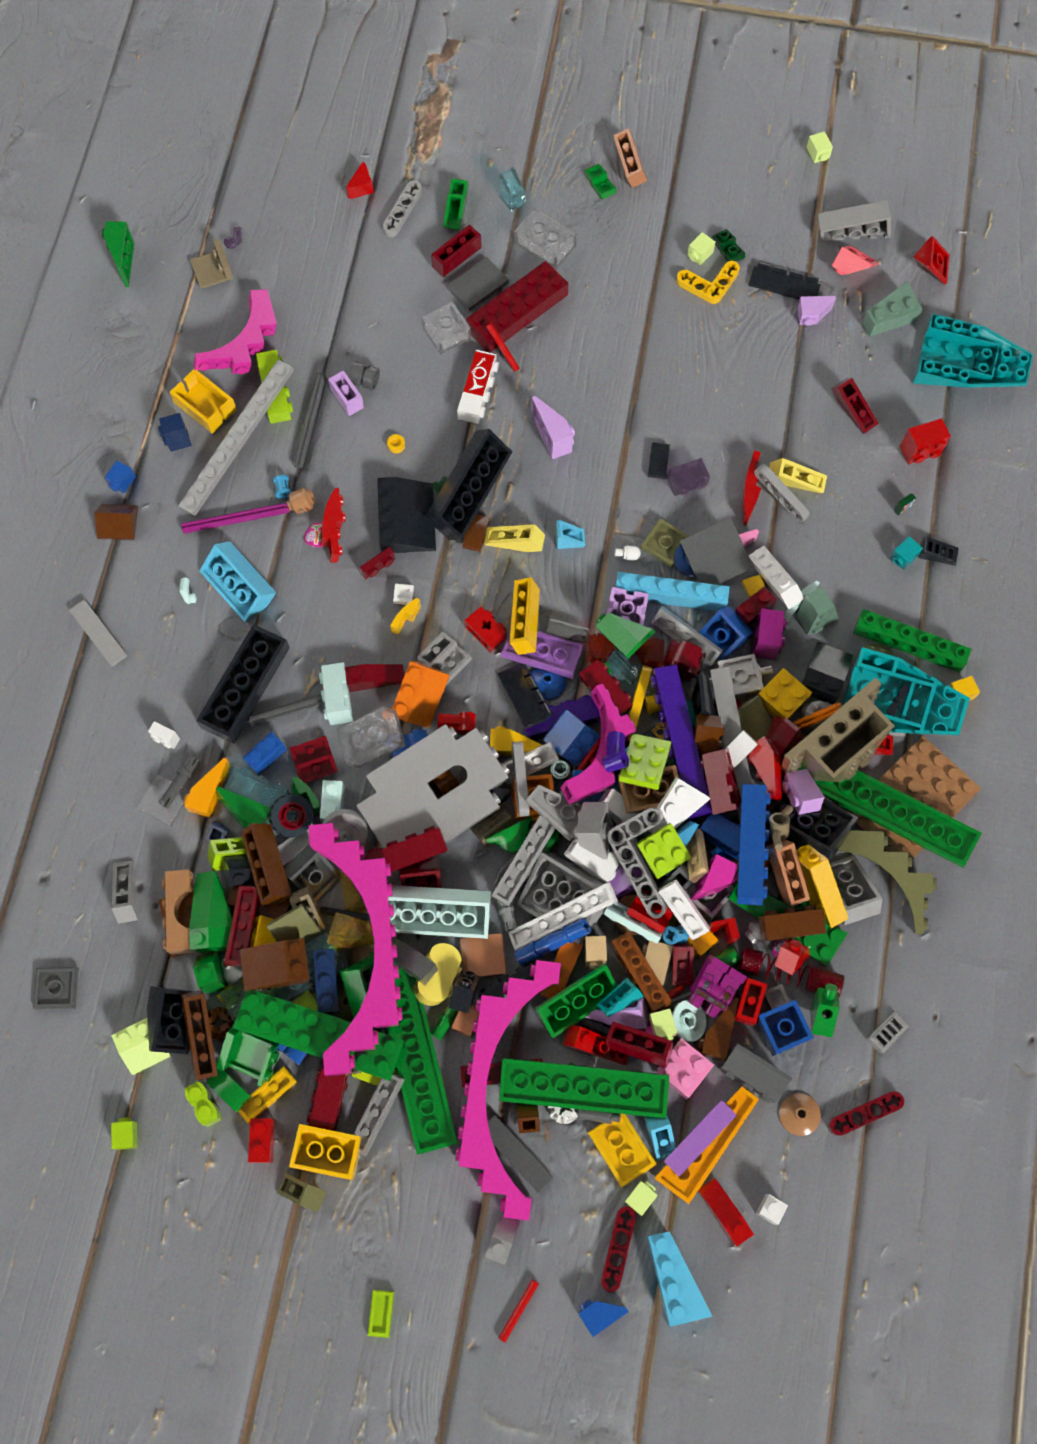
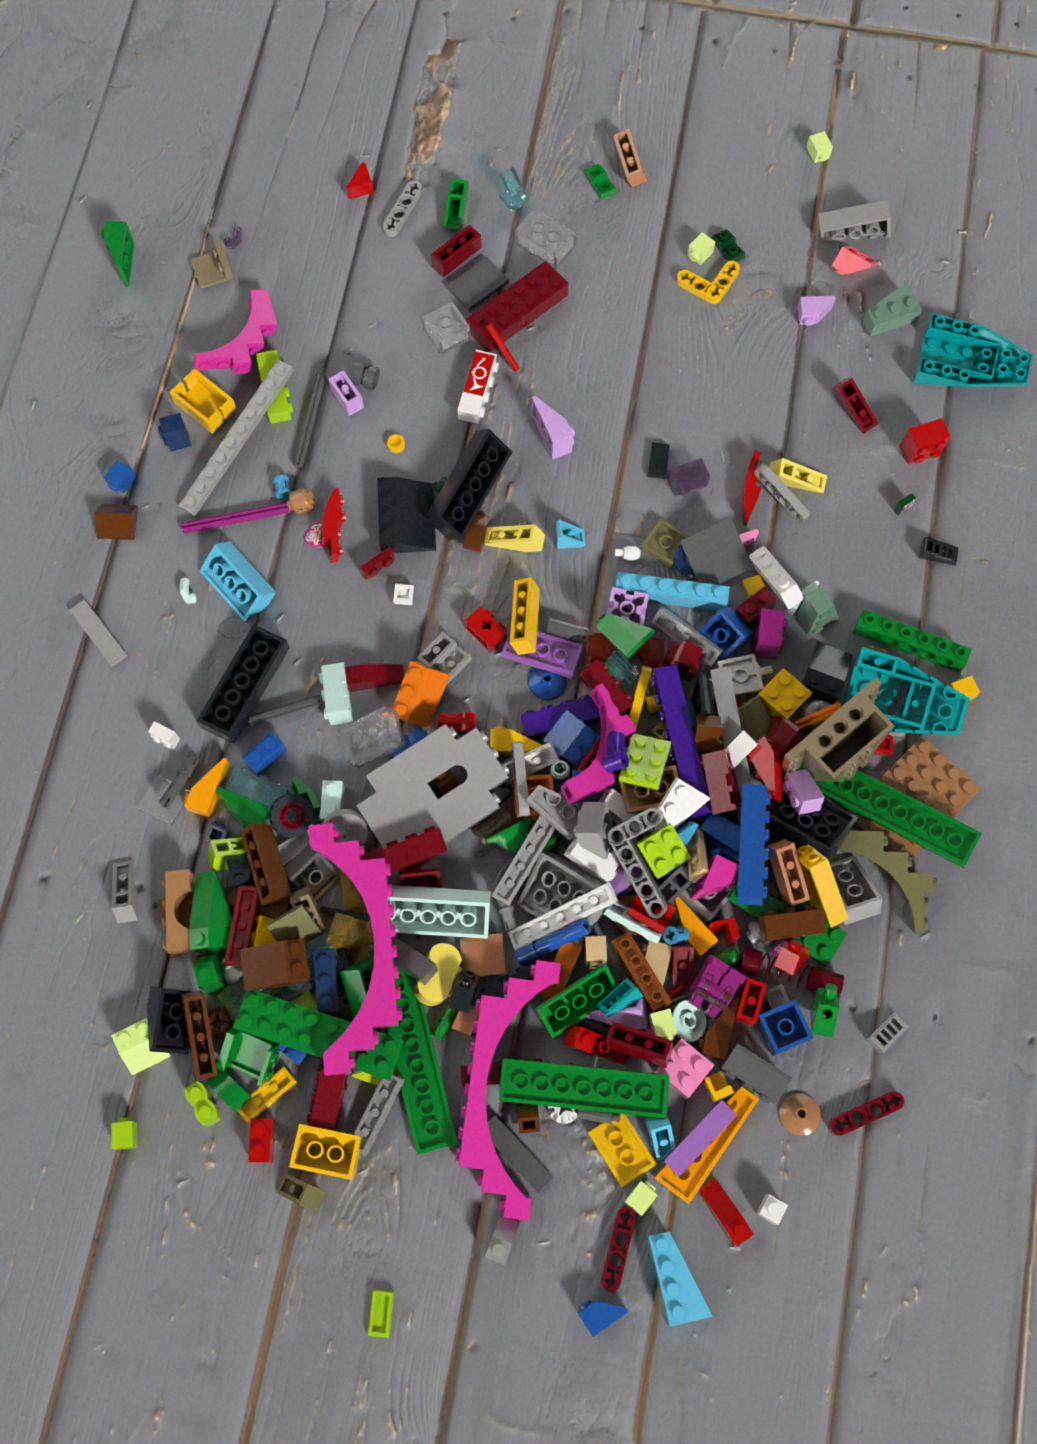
dark grey tile [33,967,79,1010] -> none
dark red slope [289,736,338,783] -> none
yellow slope [390,598,421,635] -> none
black windscreen [497,664,553,729] -> none
red bar [498,1279,539,1343] -> none
white plate [658,880,710,940] -> none
black windscreen [748,262,821,300] -> none
dark tan piece [769,805,793,850] -> none
teal brick [890,536,923,570] -> none
red slope [913,236,950,285] -> none
none -> yellow panel [702,1072,734,1103]

